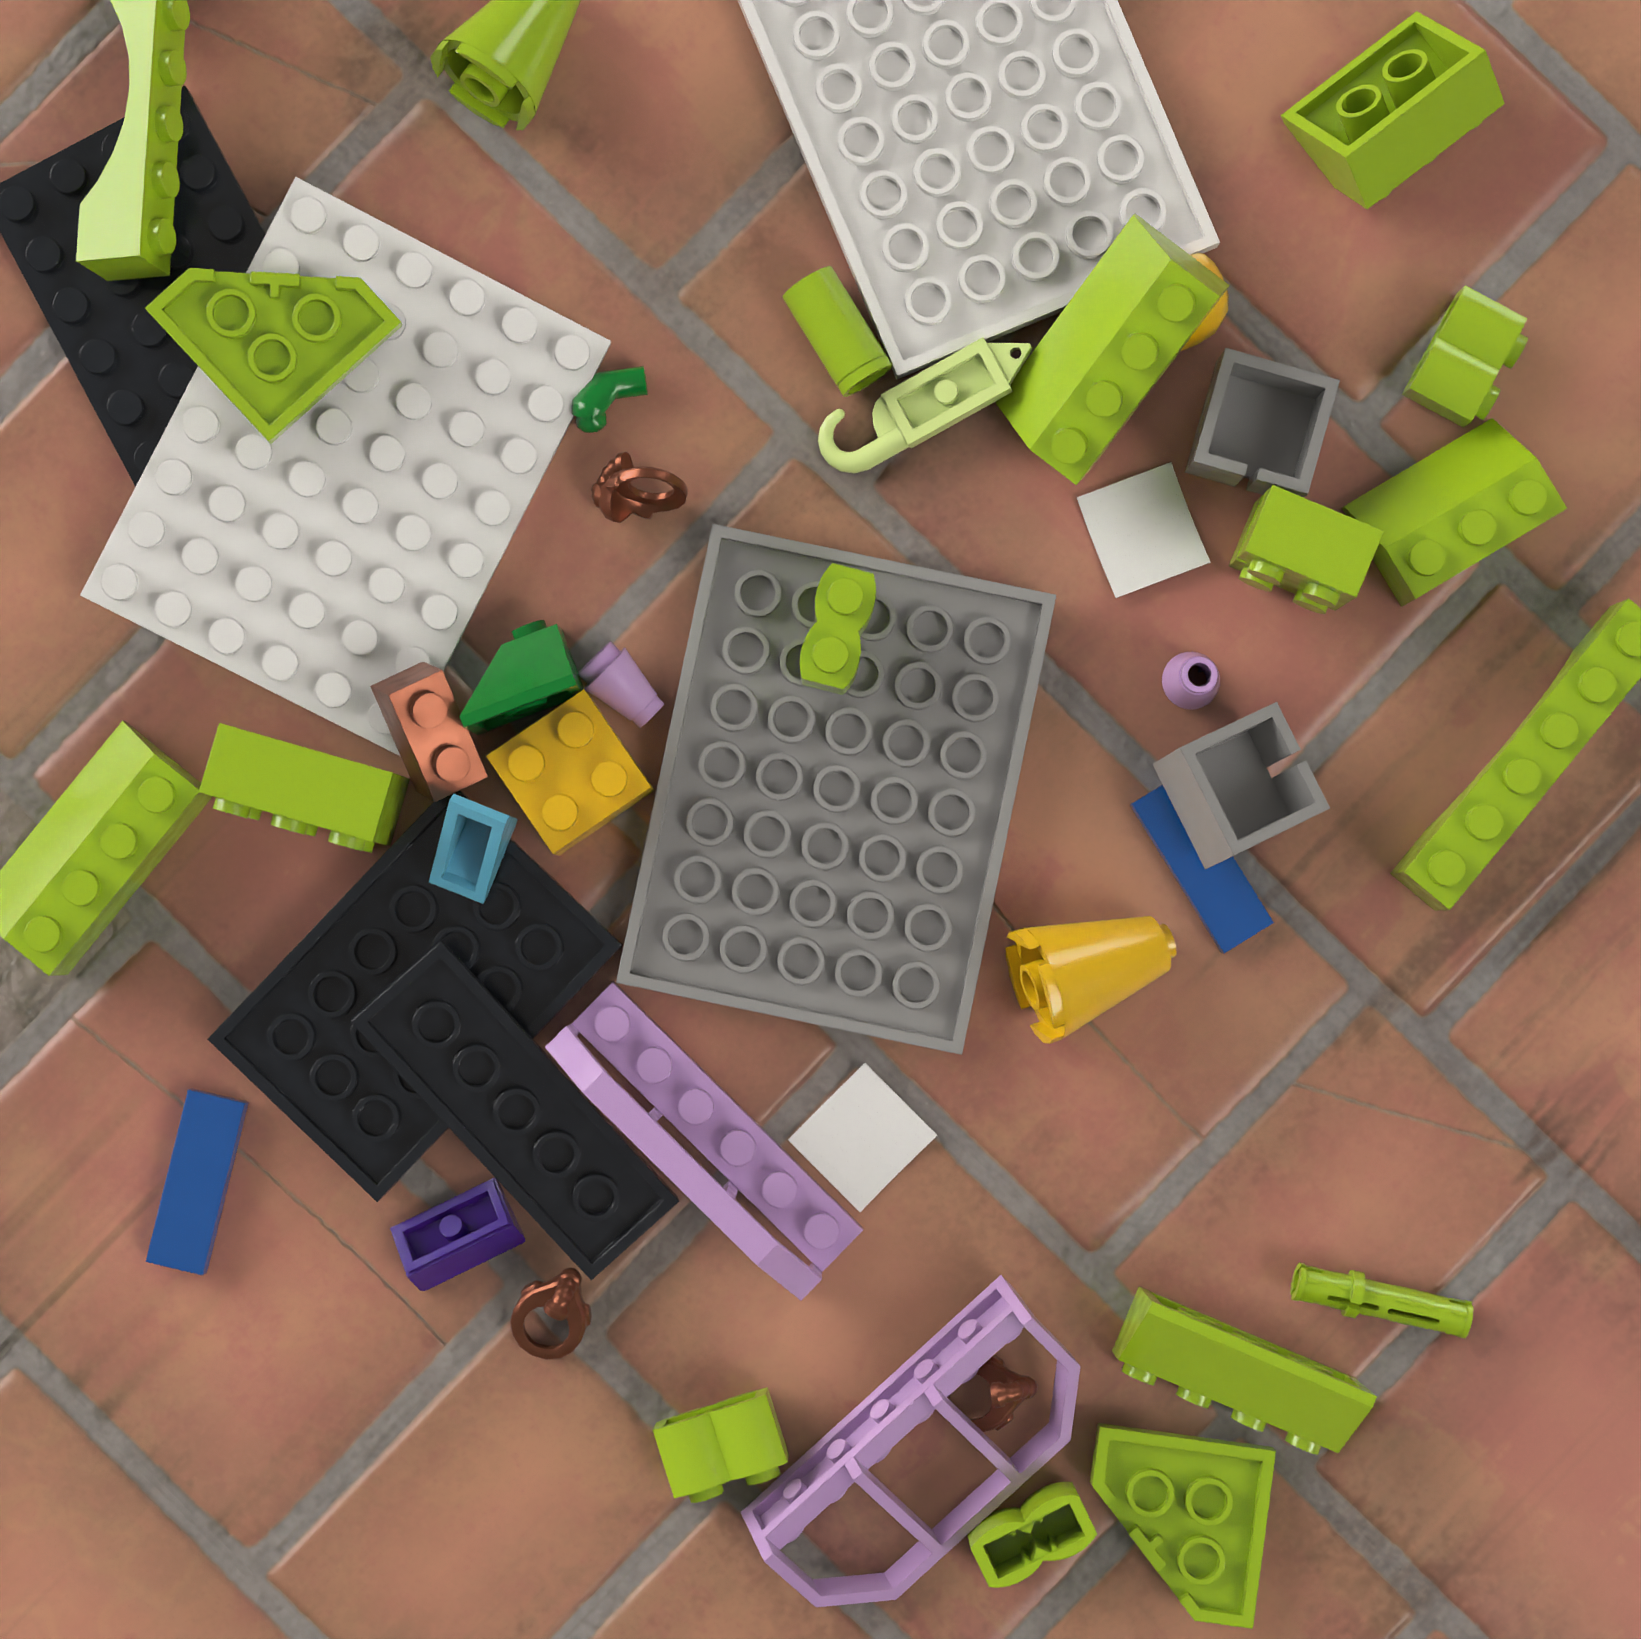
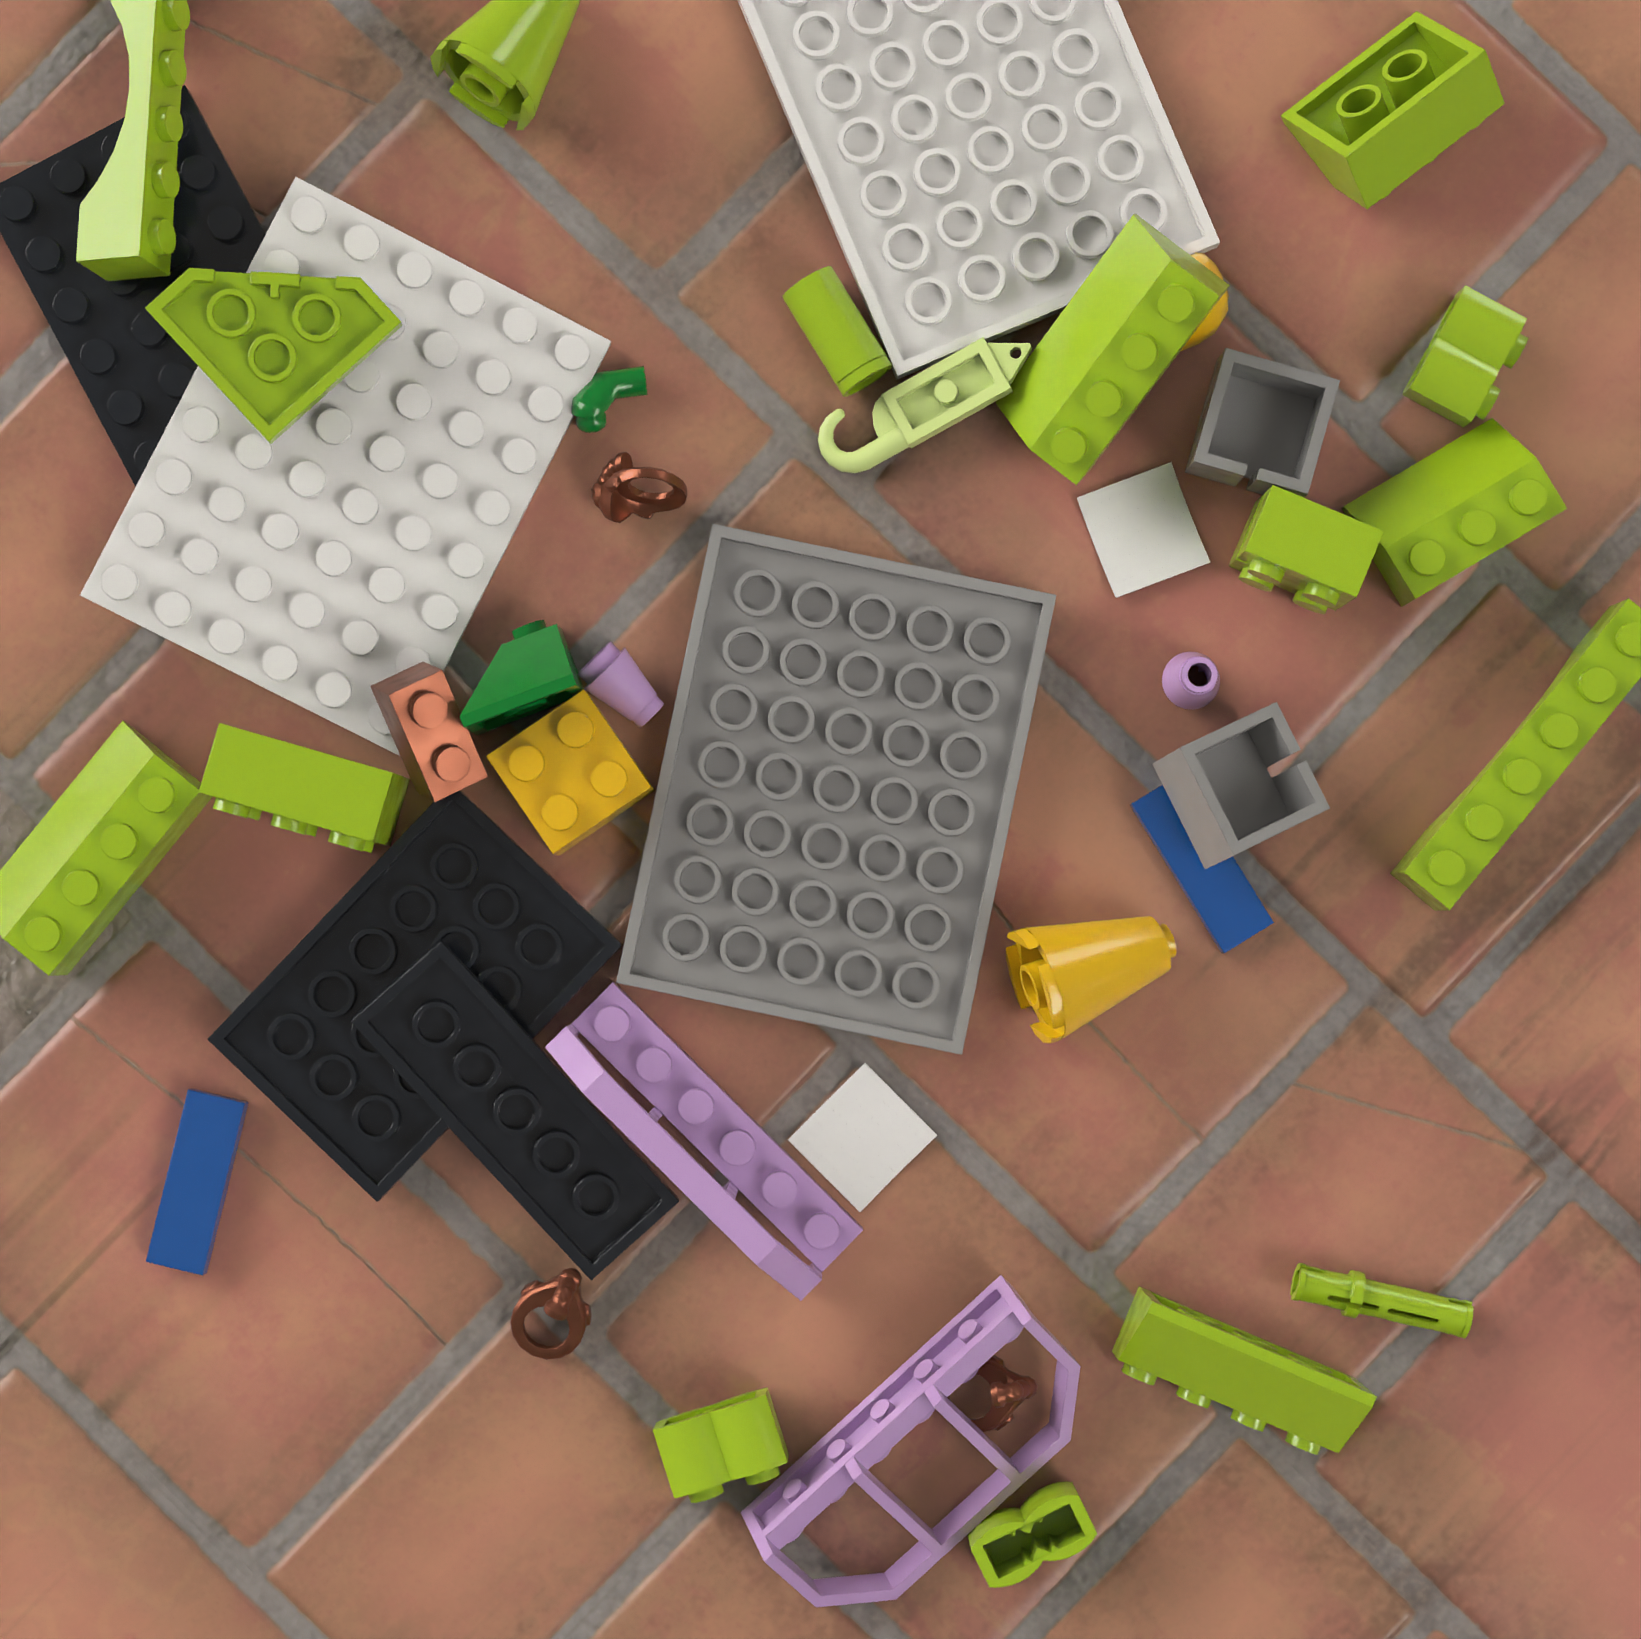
dark purple slope [390,1177,525,1291] -> none
medium azure slope [429,794,518,904] -> none
lime brick [800,563,876,695] -> none
lime plate [1090,1423,1276,1629] -> none

